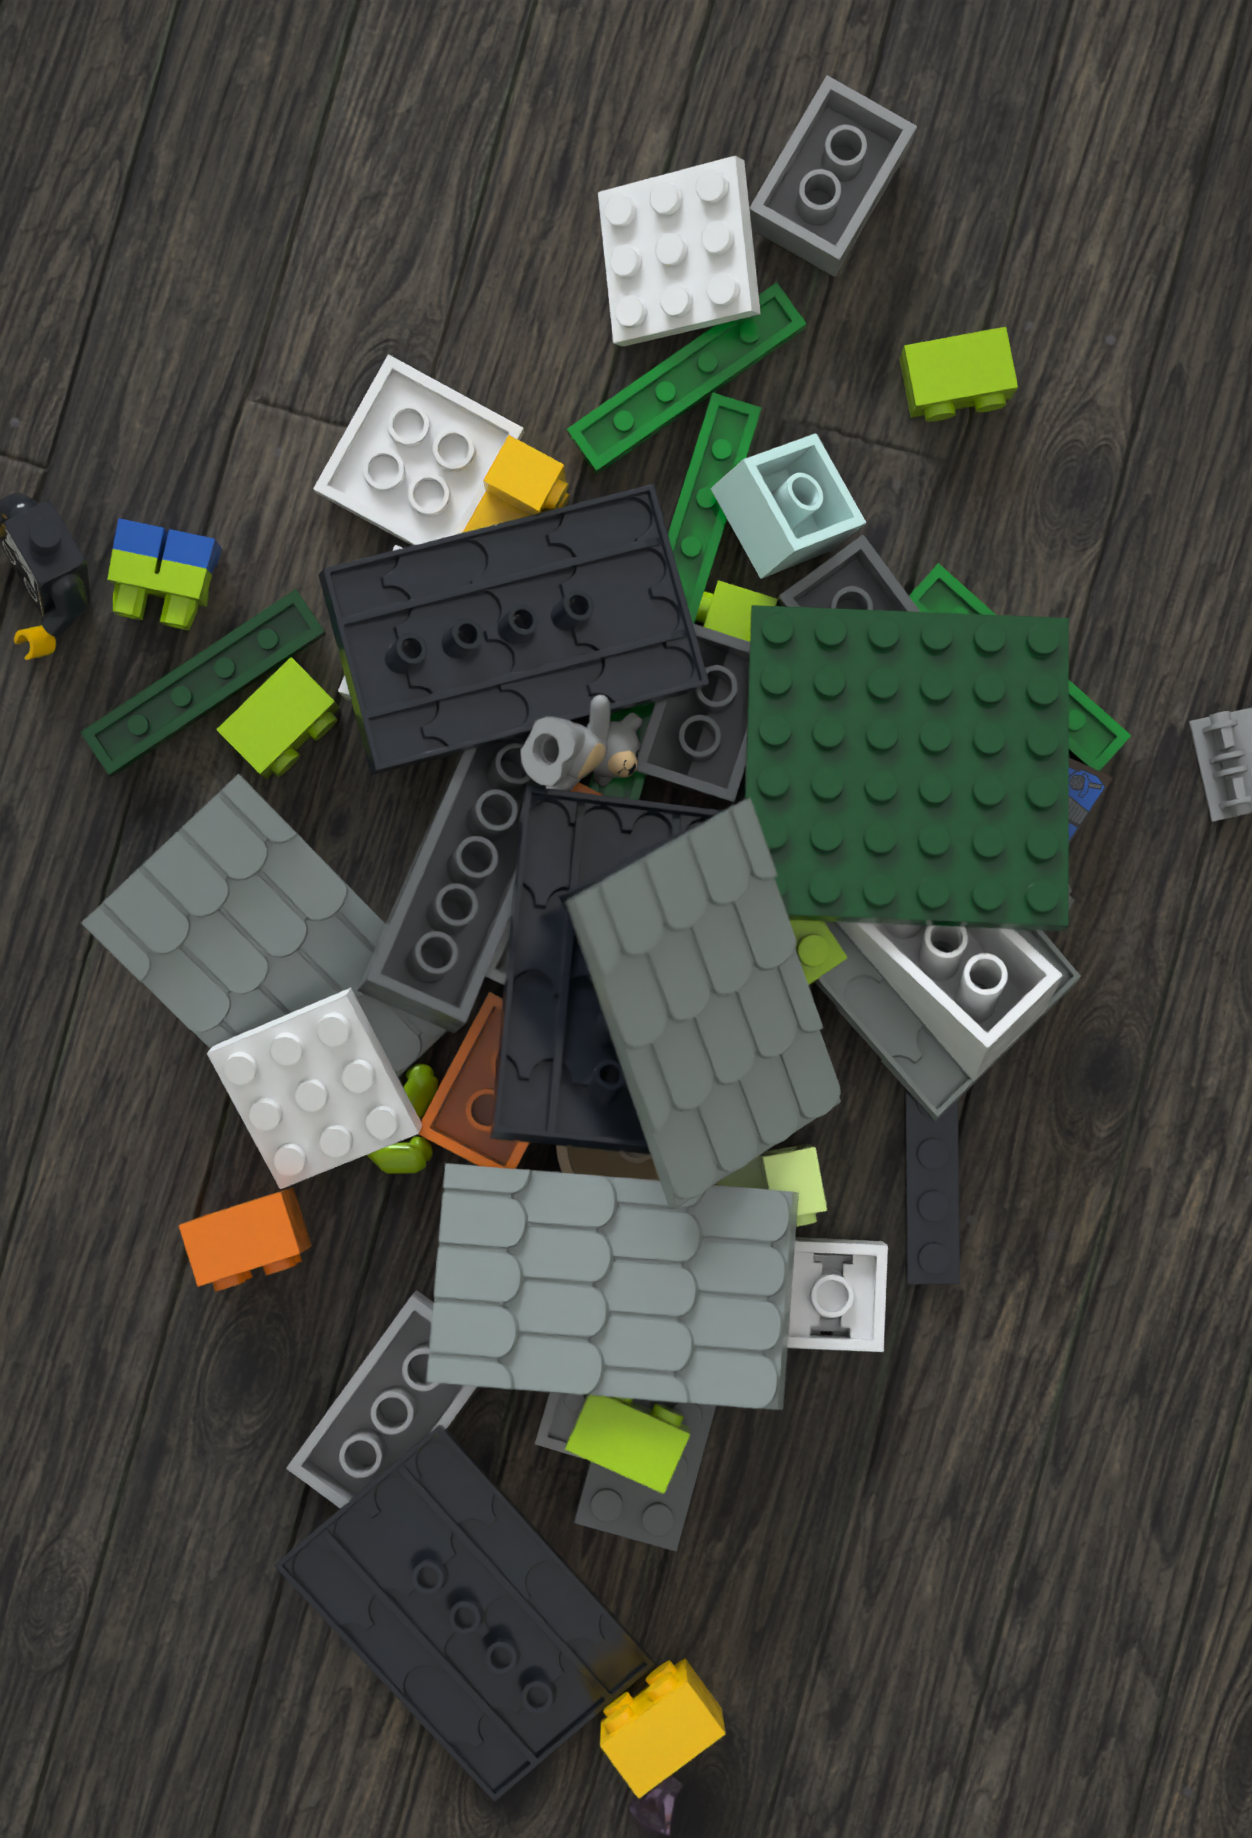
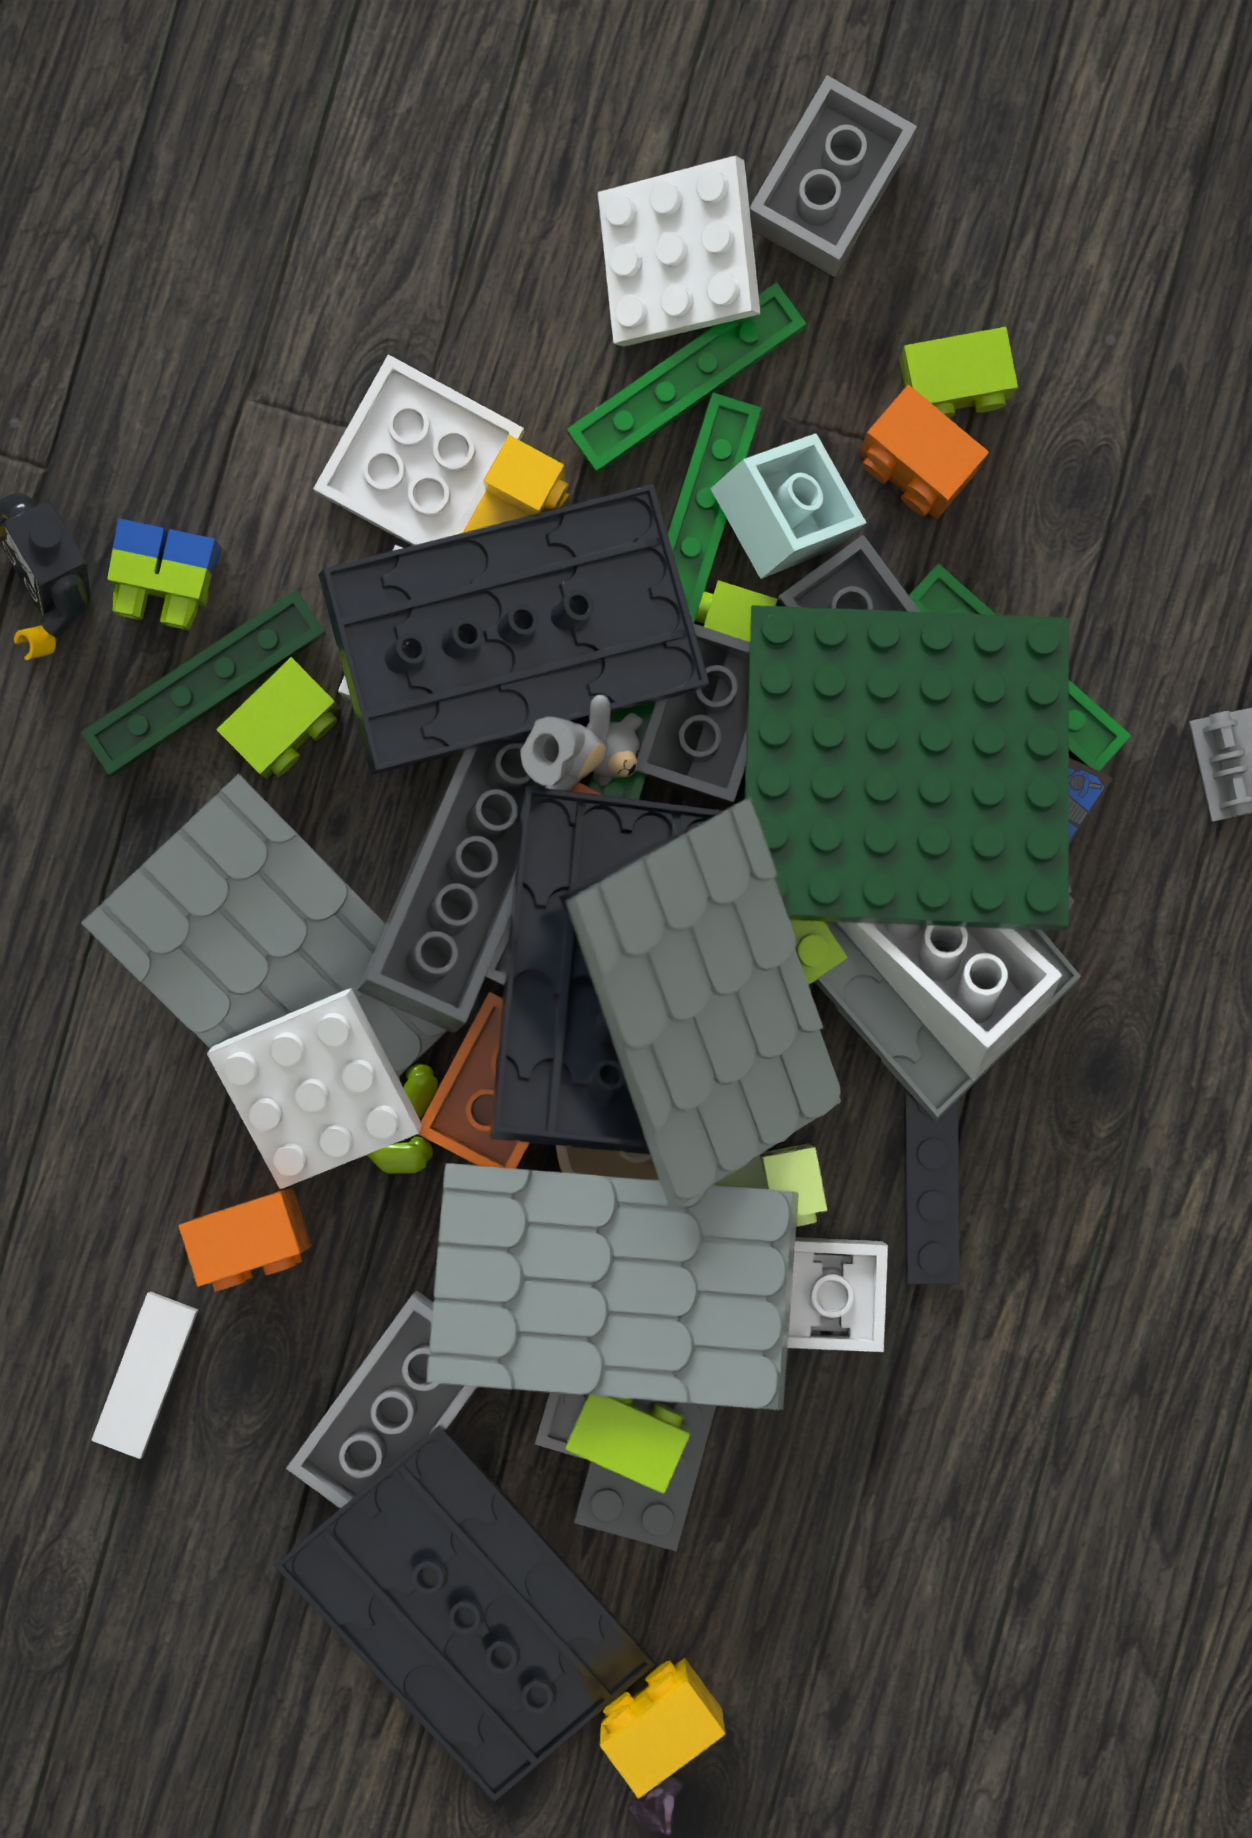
none -> white tile [91,1292,198,1459]
none -> orange brick [858,384,989,520]

